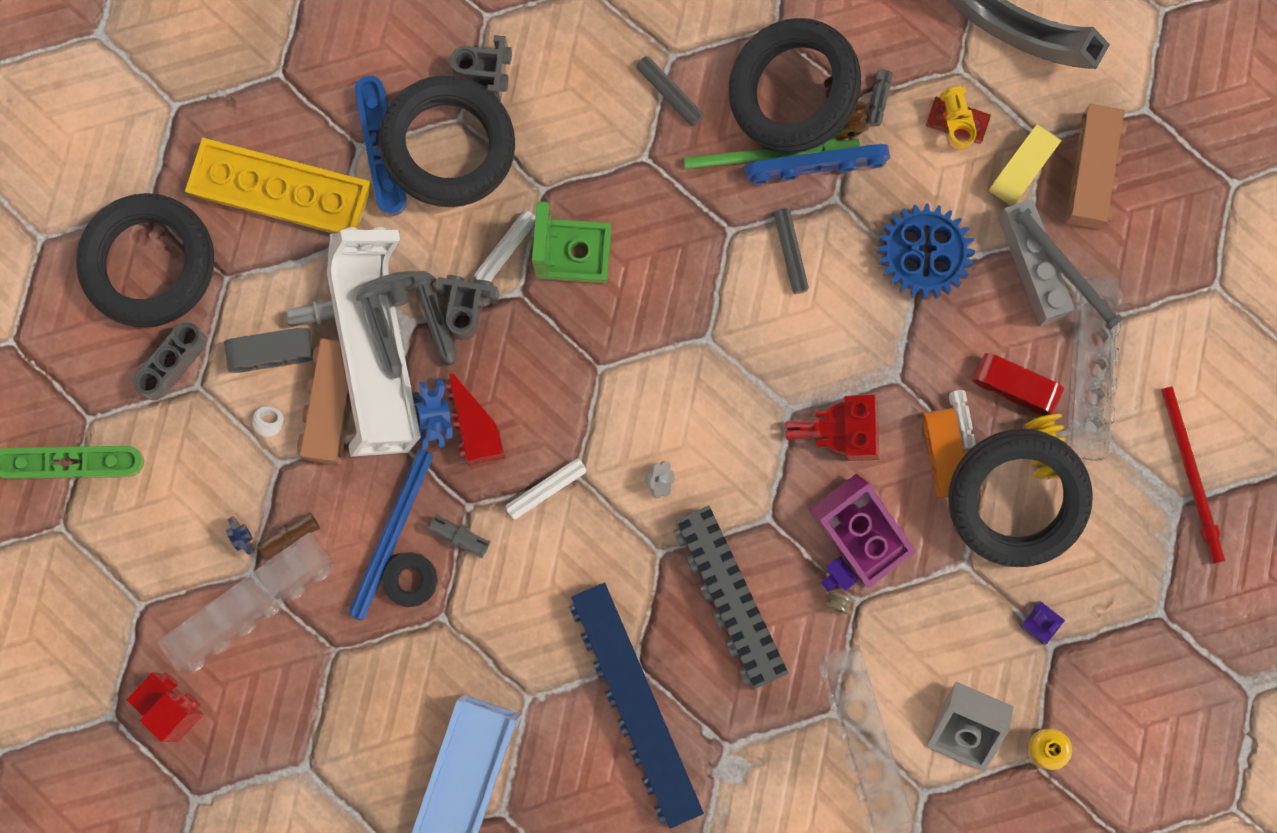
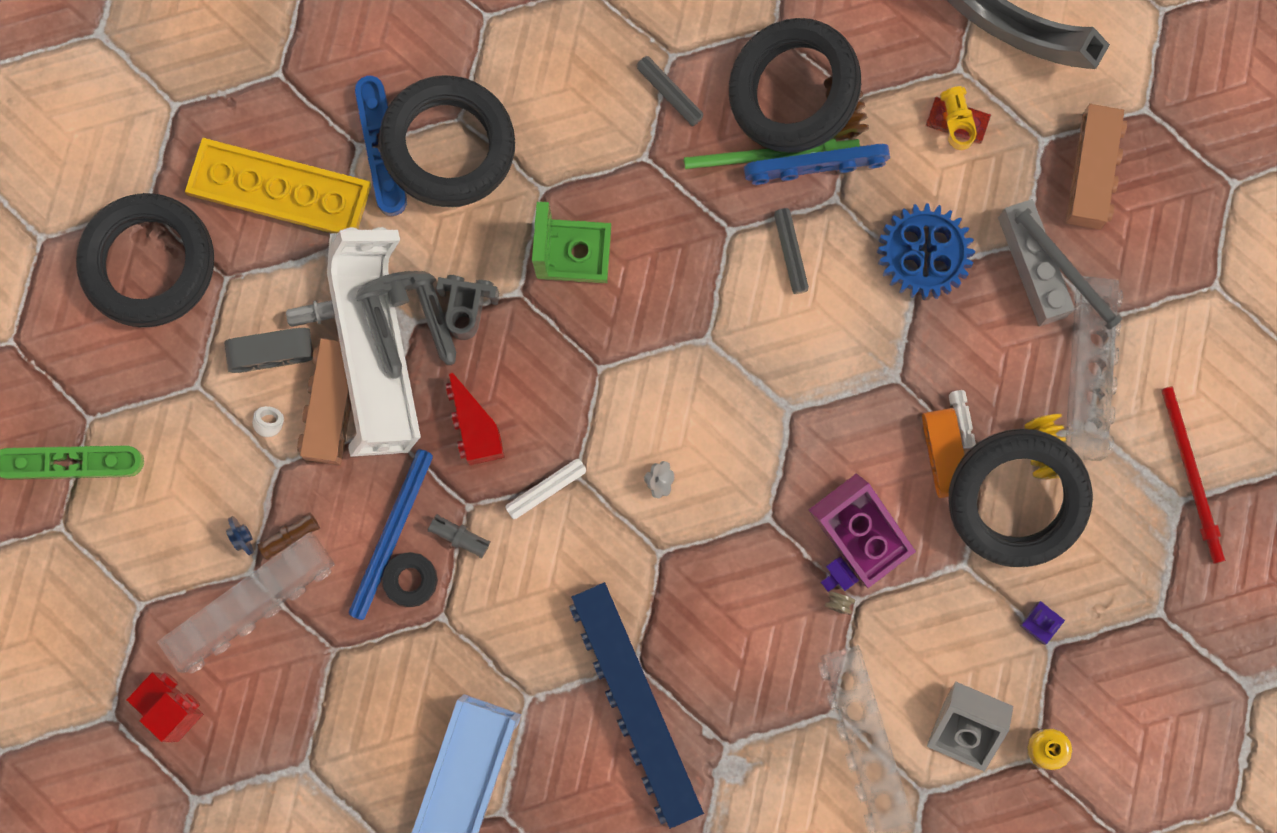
dark grey beam [134,322,207,400] -> none
blue pin [412,379,452,450] -> none
dark grey pin [450,35,512,102] -> none
white axle [474,210,535,282] -> none
dark grey brick [673,505,789,690] -> none
red brick [785,394,880,461] -> none
dark grey axle [866,69,893,126] -> none
red beam [972,353,1065,416] -> none
light yellow beam [989,124,1062,206] -> none

